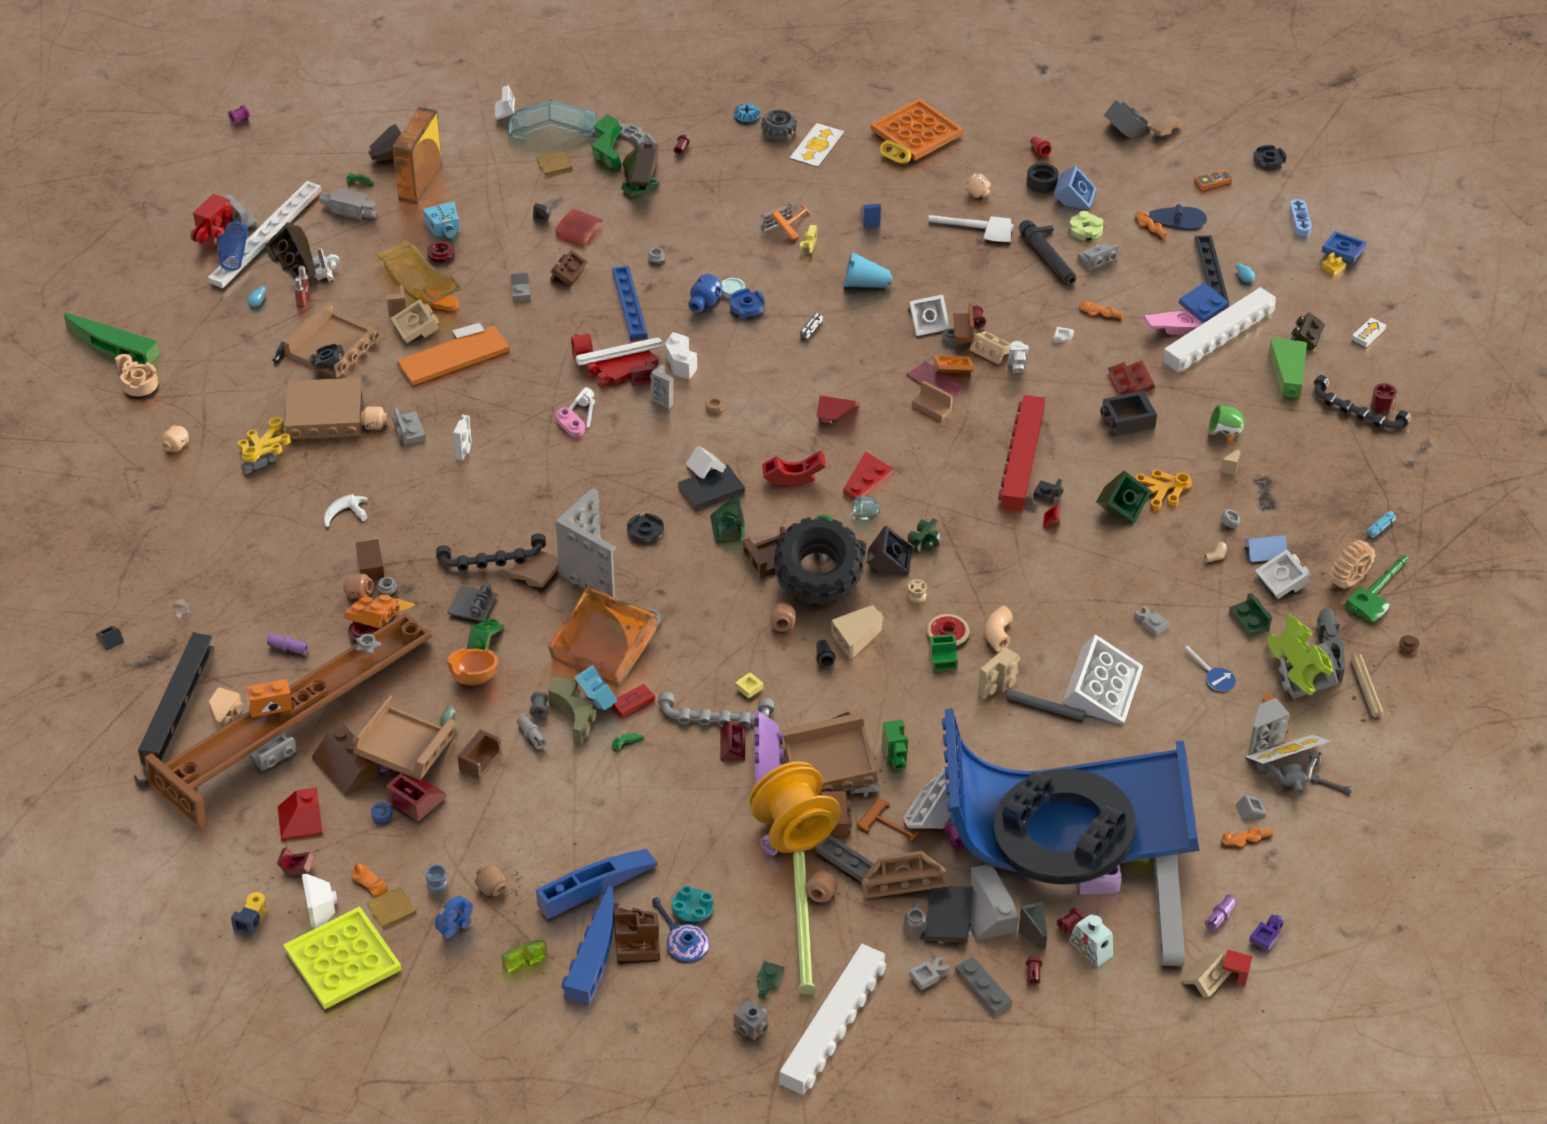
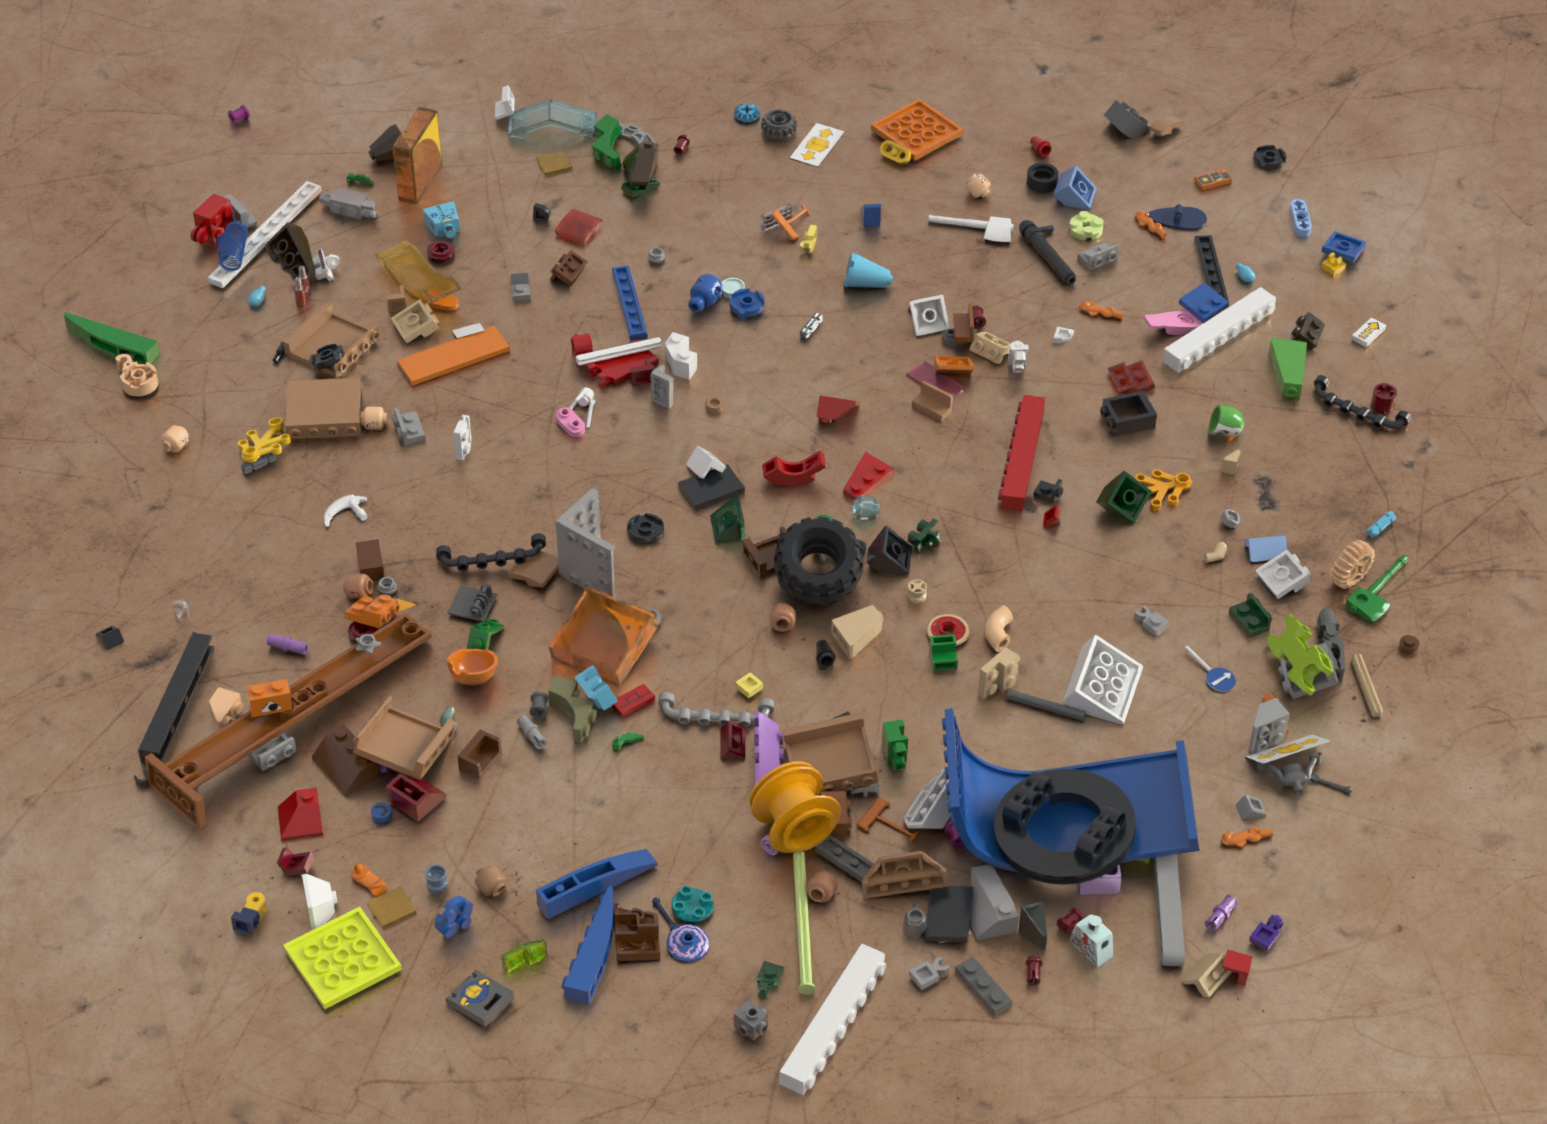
none -> dark grey container [446,970,514,1027]

